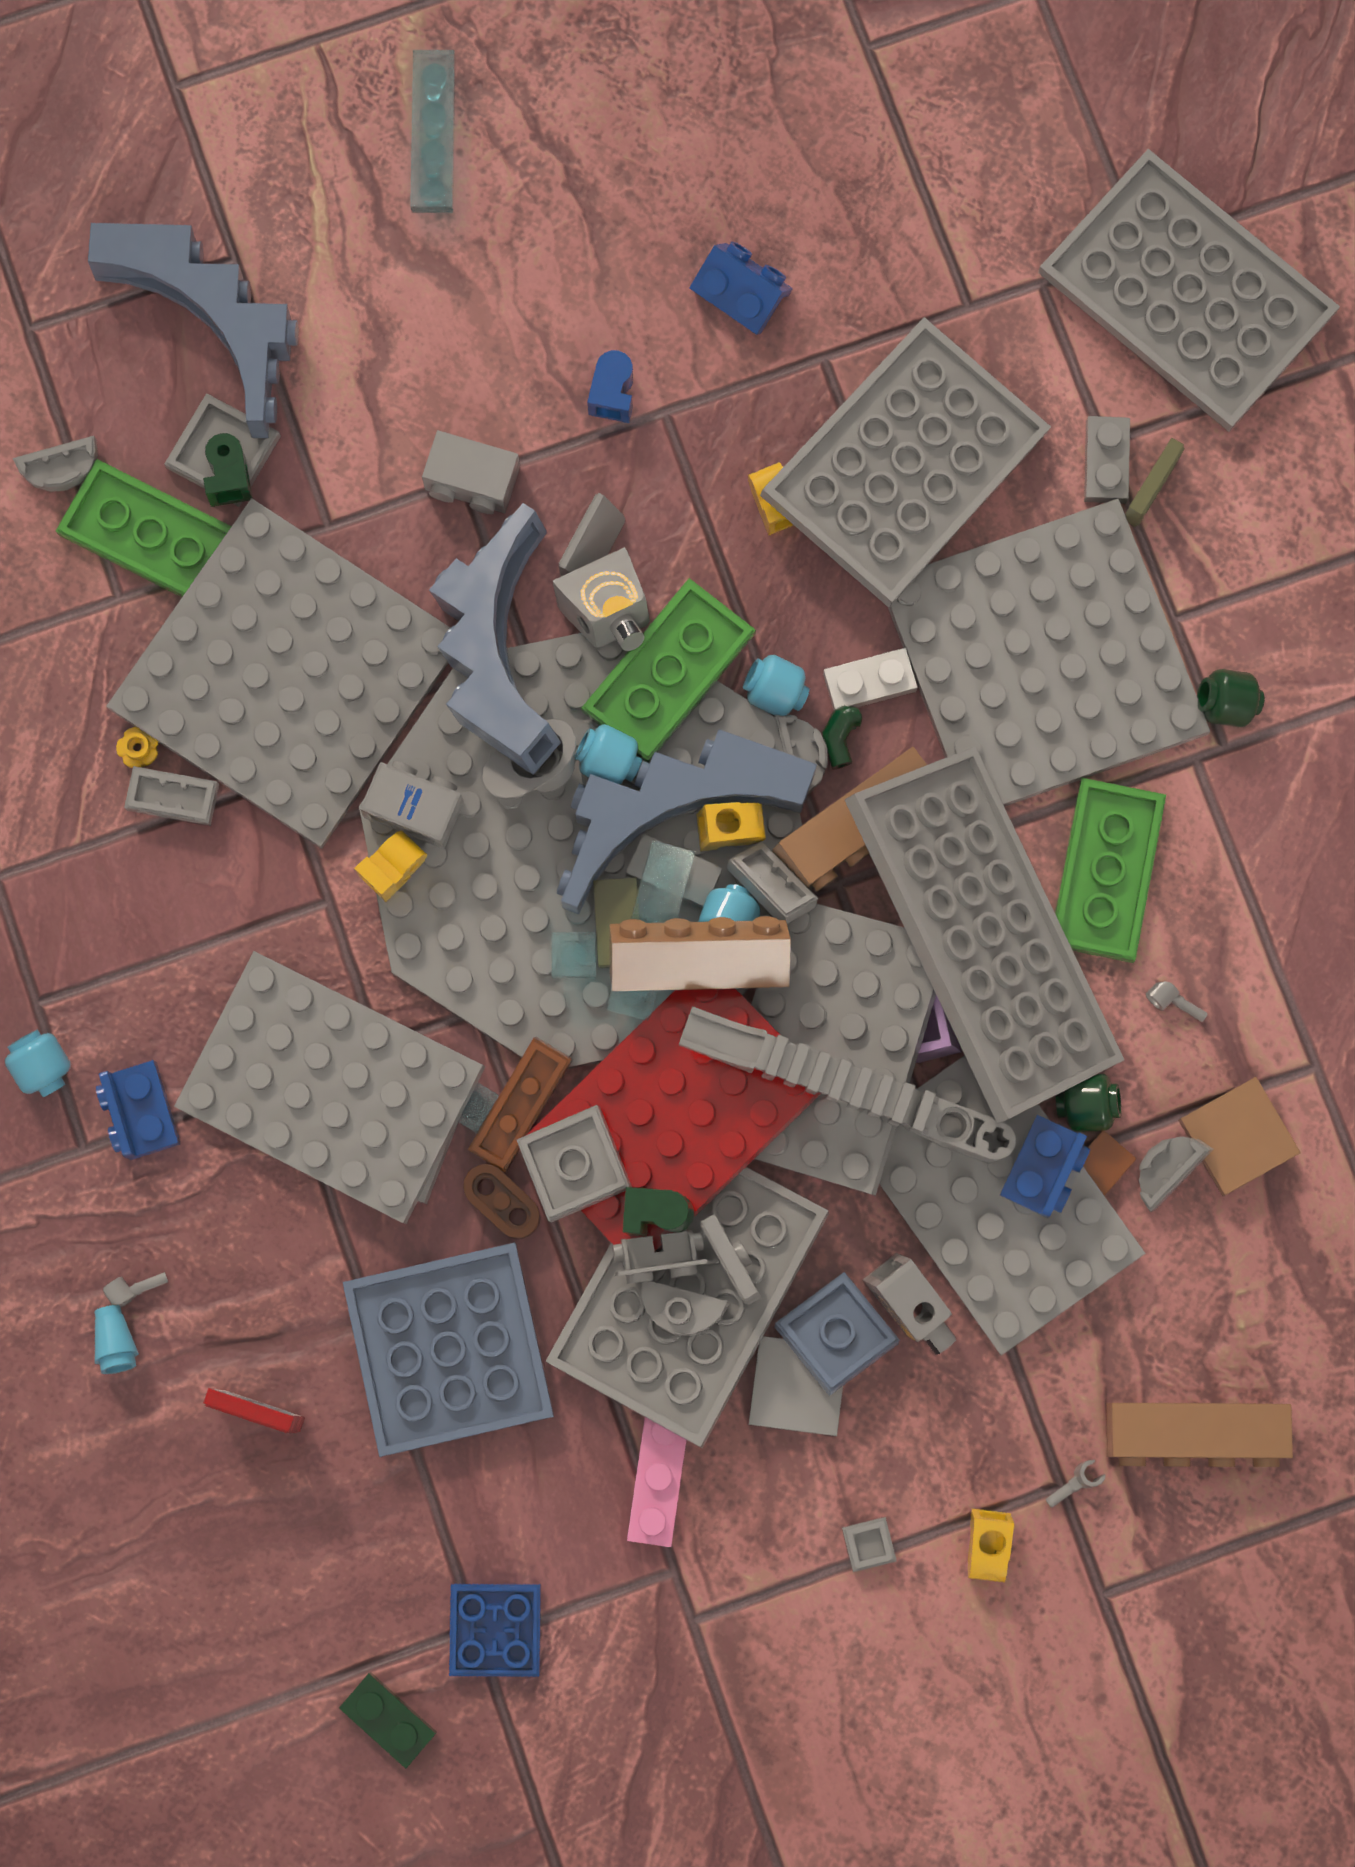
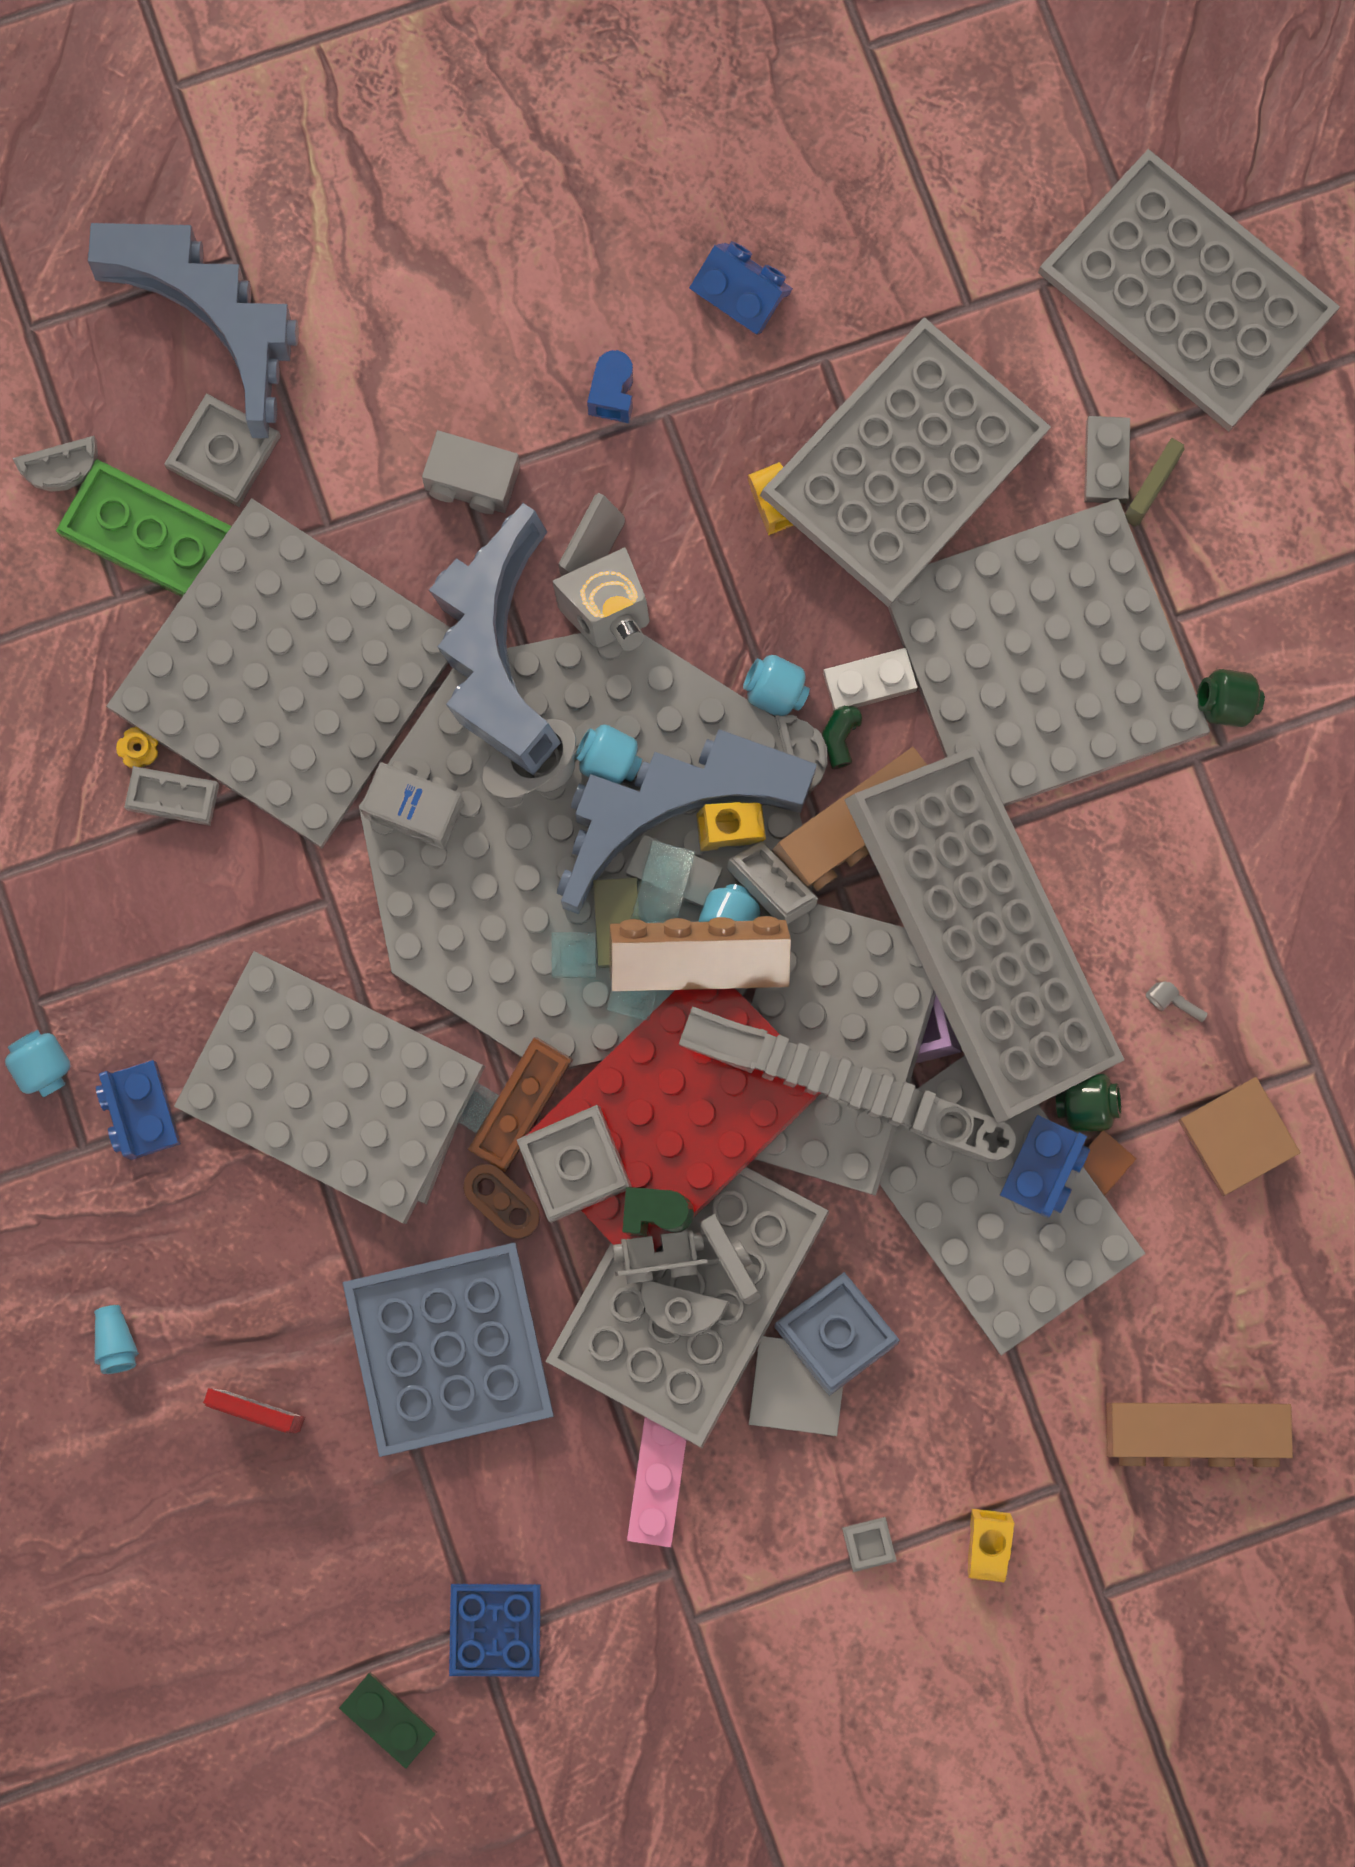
light grey hand [103,1272,168,1307] -> none
dark green leg [203,433,253,507] -> none
yellow leg [354,830,427,902] -> none
clear light blue plate [410,50,456,213] -> none
bright green tile [581,578,756,763] -> none
light grey torso [863,1253,956,1355] -> none
light grey hand [1045,1460,1106,1508] -> none
bright green tile [1055,778,1166,963] -> none
light grey plate [1139,1136,1214,1212] -> none

